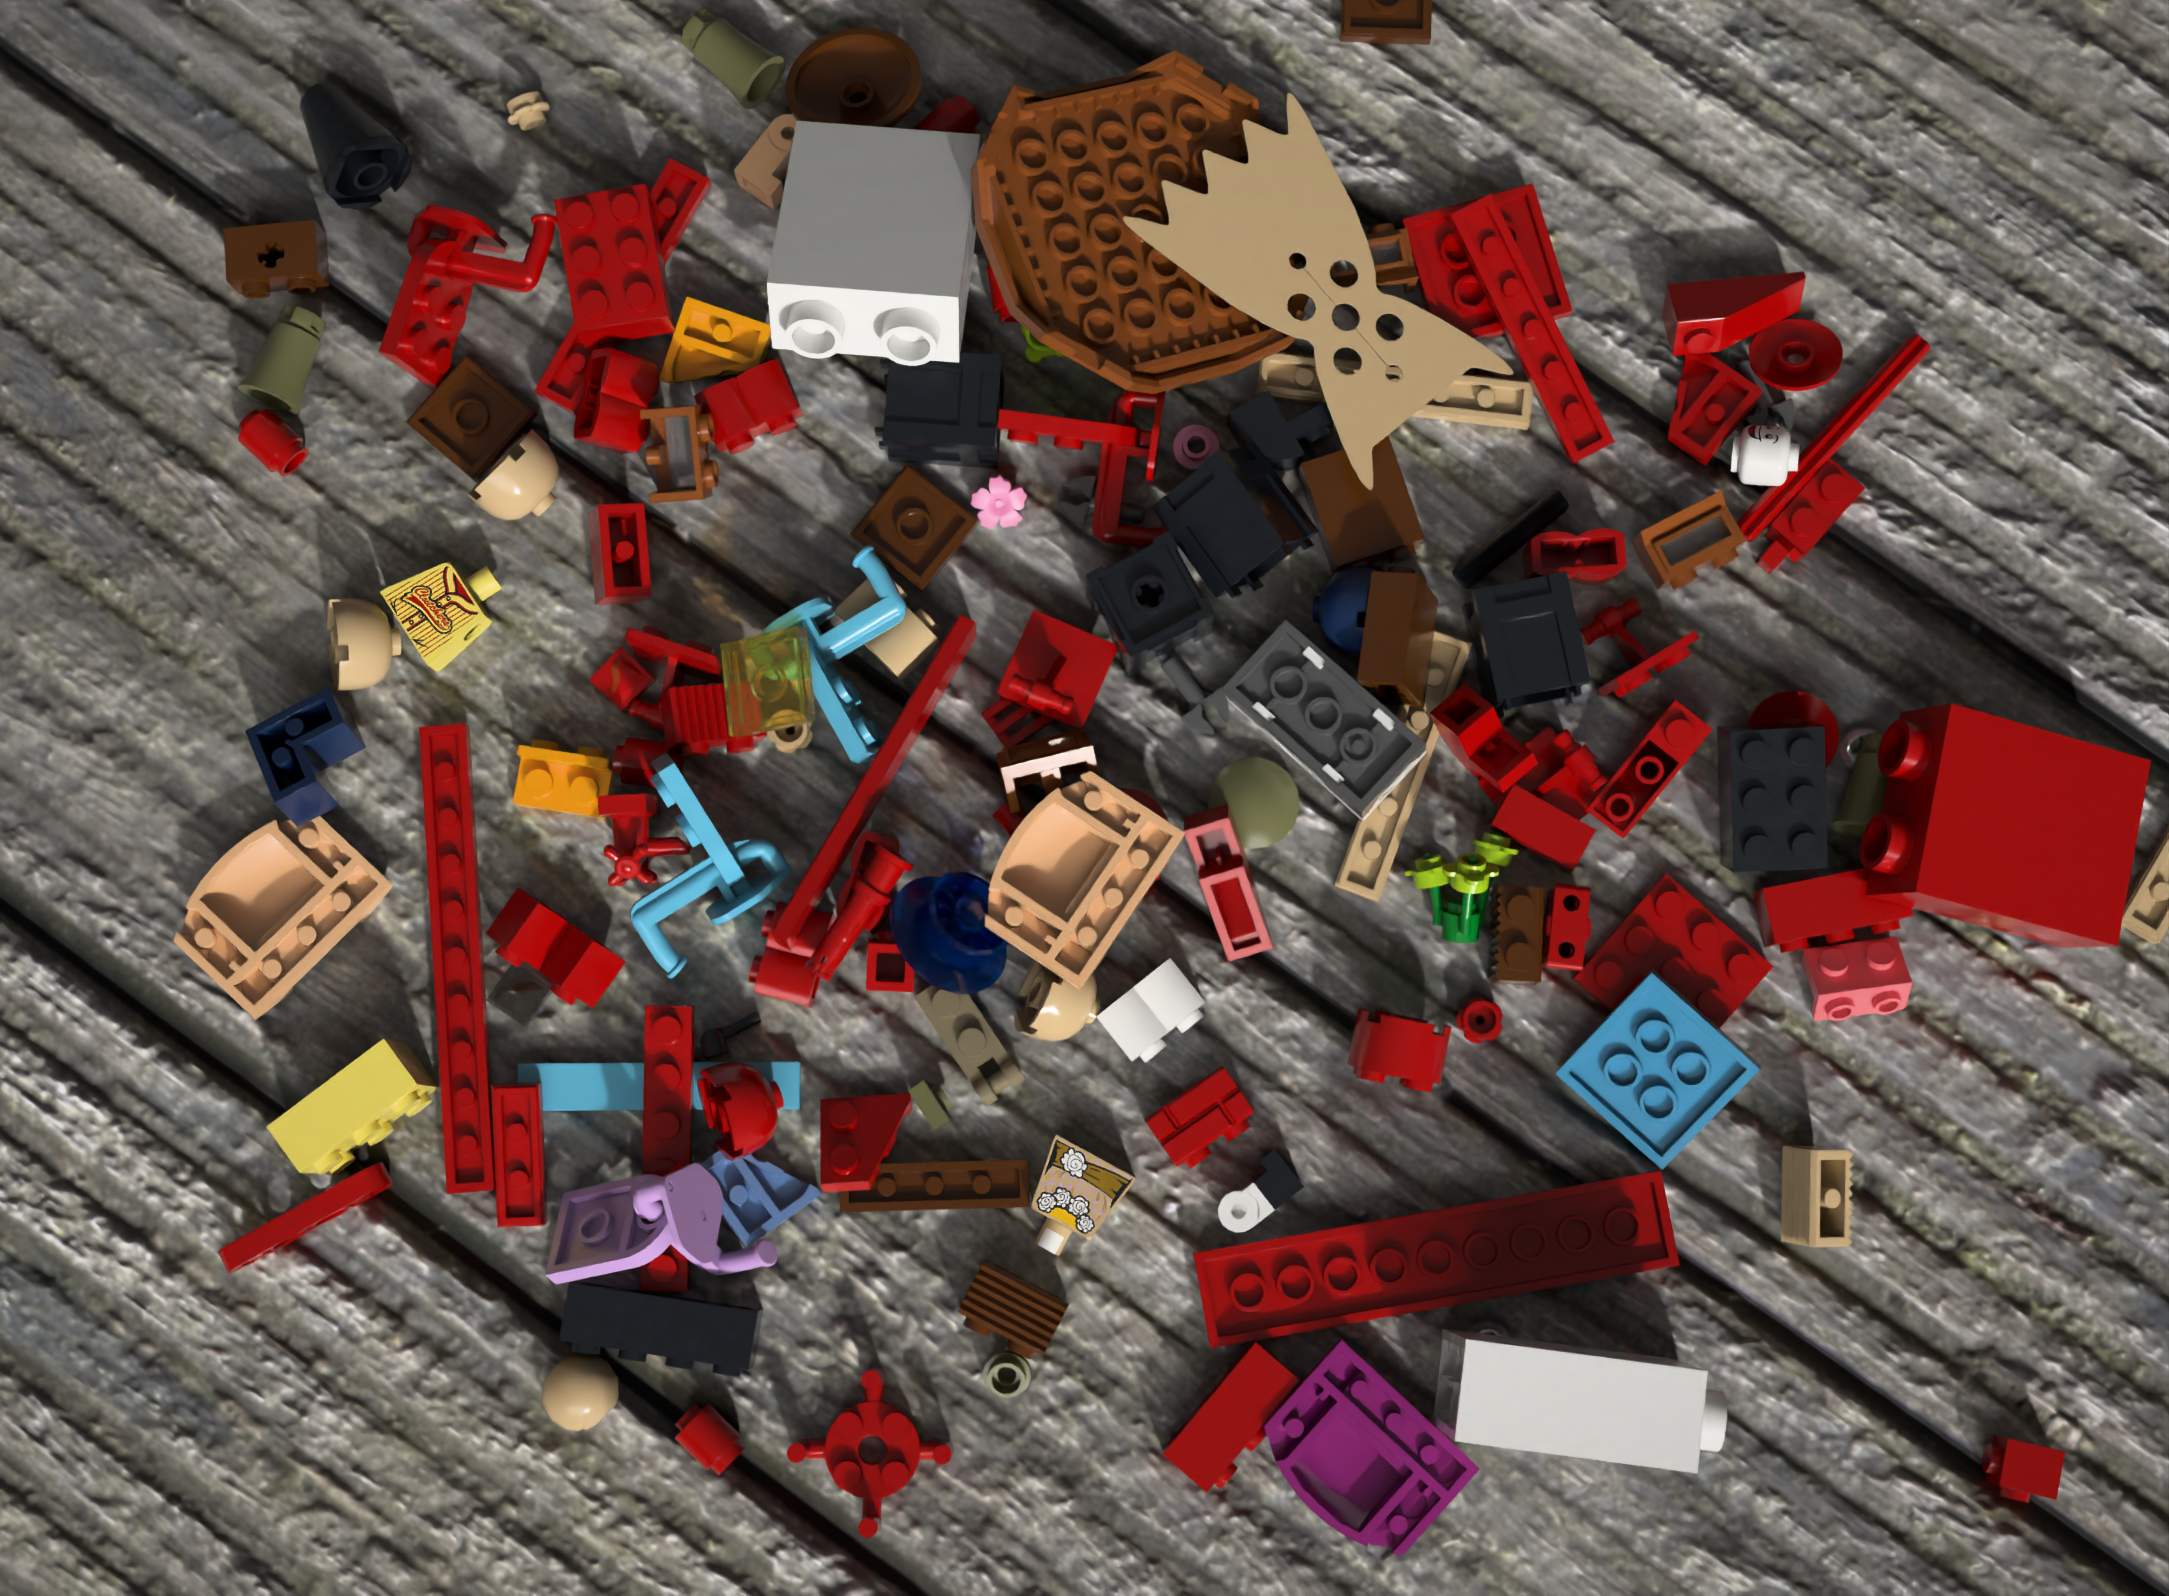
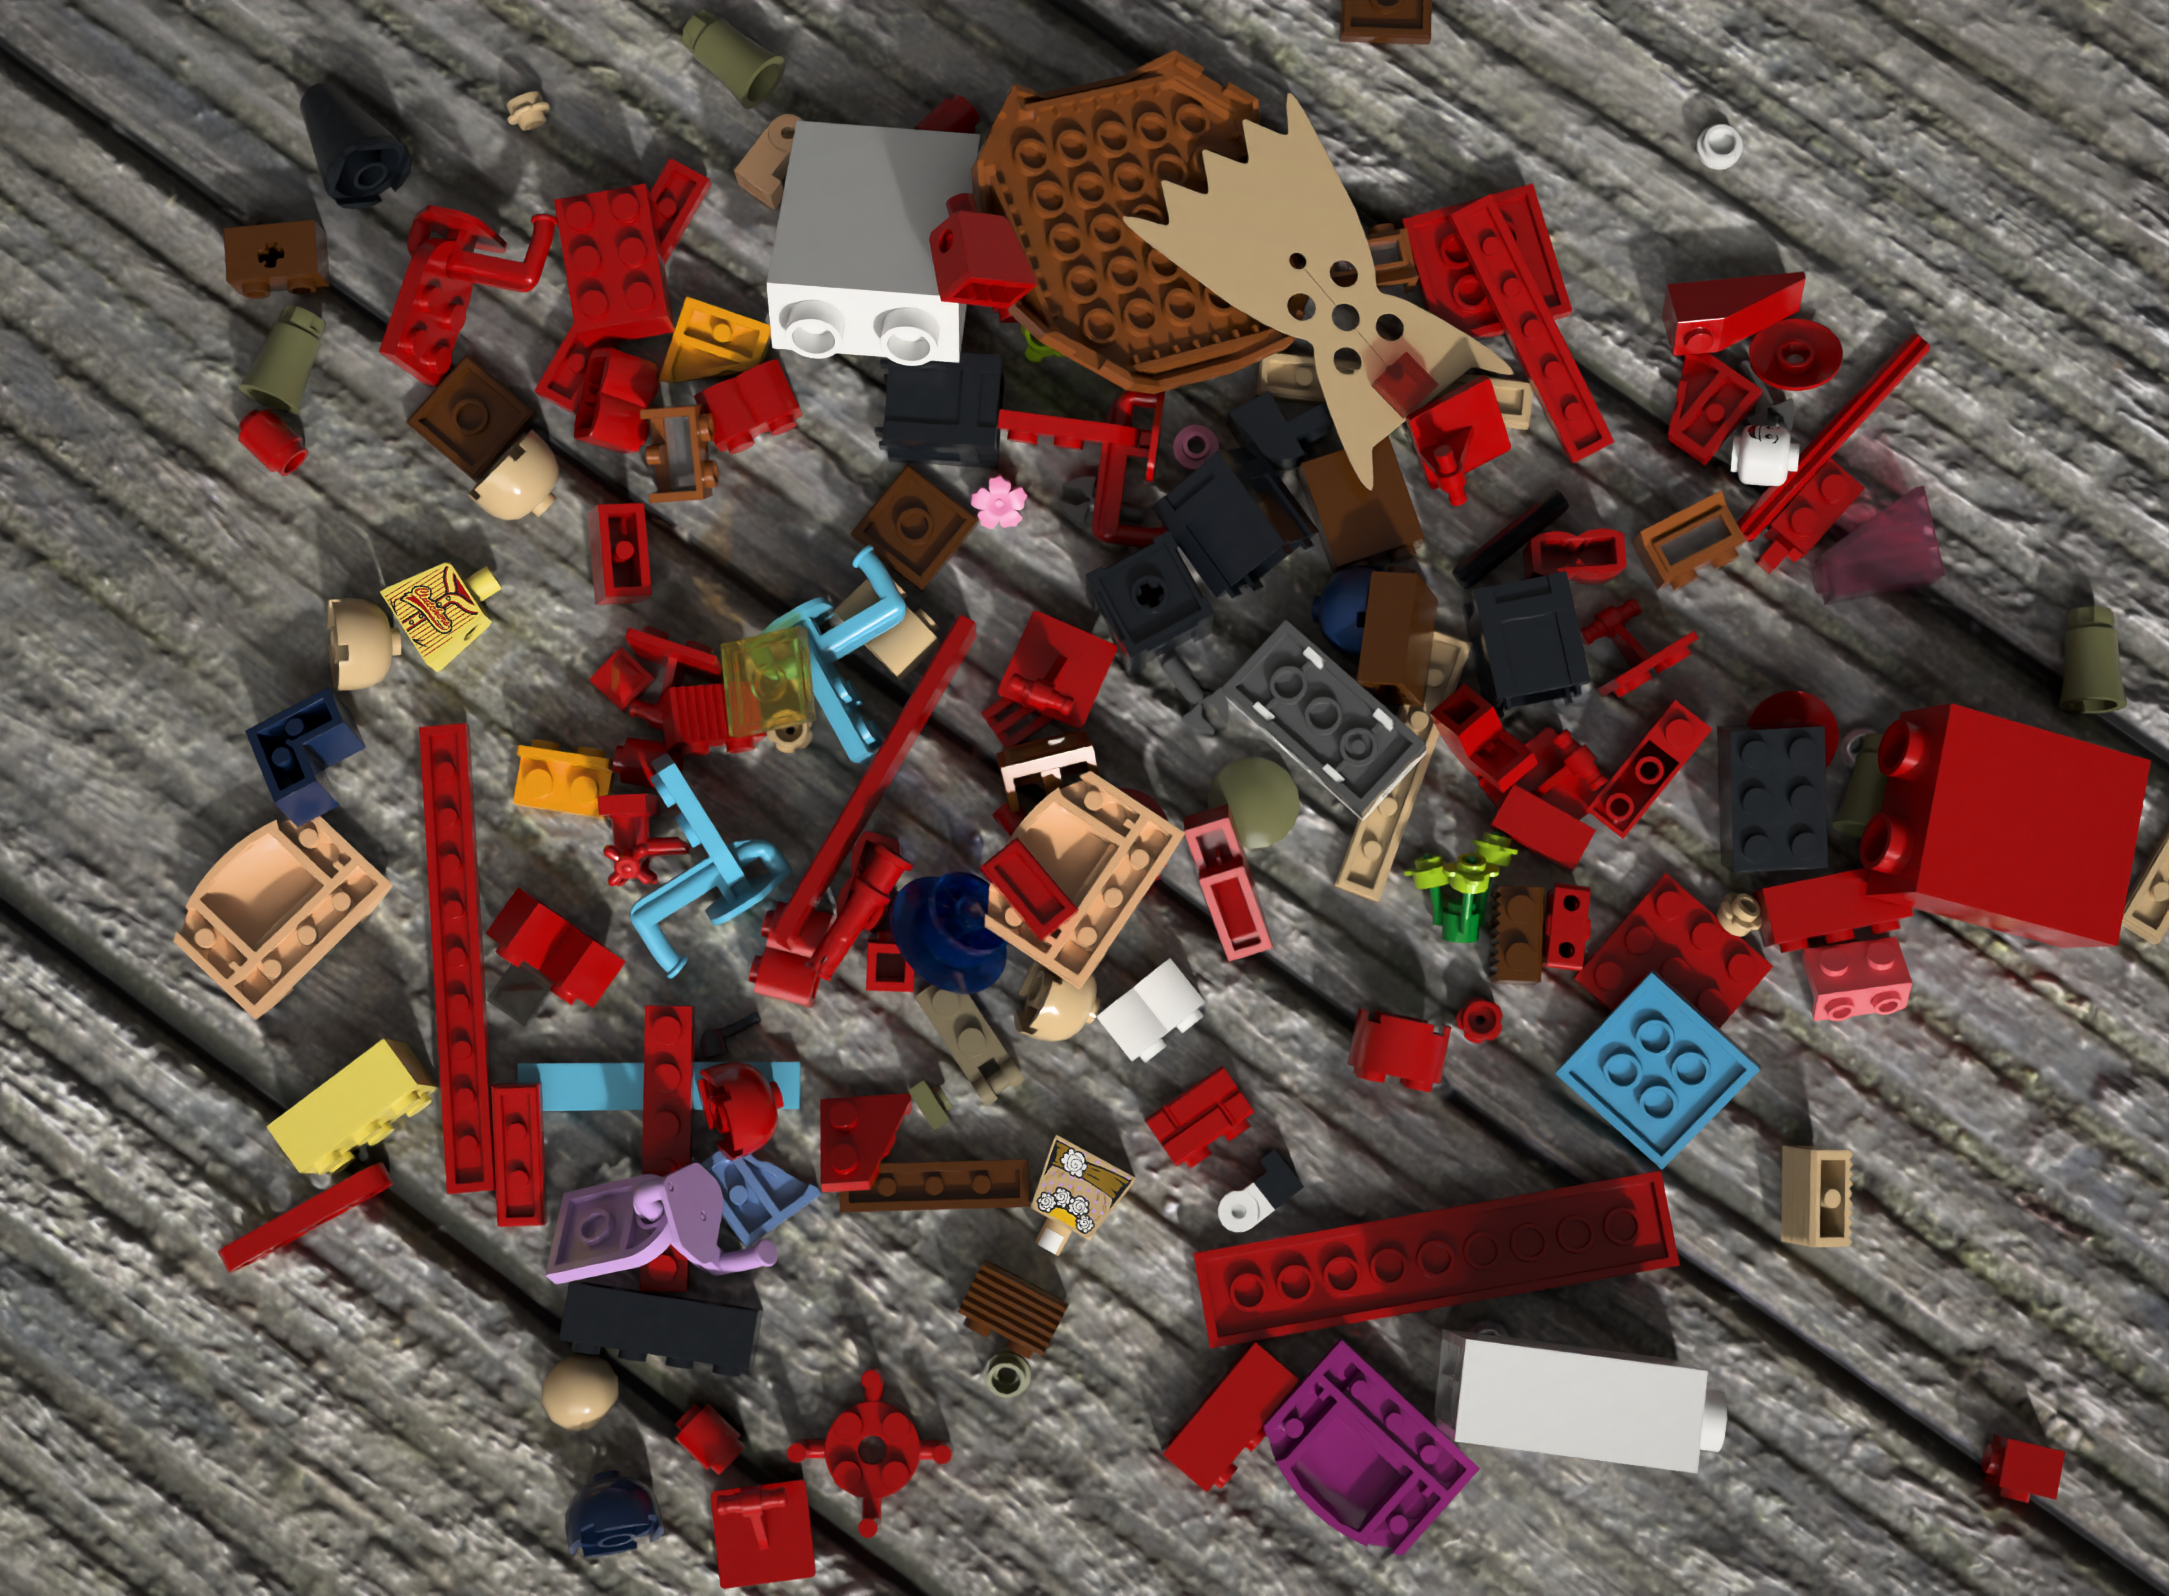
reddish brown dish [786,27,922,128] -> none
none -> dark blue cylinder [565,1470,664,1557]
none -> red plate [710,1479,817,1589]
none -> red torso [929,193,1038,309]
none -> red tile [980,837,1079,942]
none -> clear red tile [1371,351,1439,419]
none -> red plate [1406,375,1511,506]
none -> white plate [1696,124,1743,170]
none -> tan plate [1717,893,1762,937]
none -> clear pink slope [1812,486,1945,605]
none -> olive plant [2058,606,2127,714]

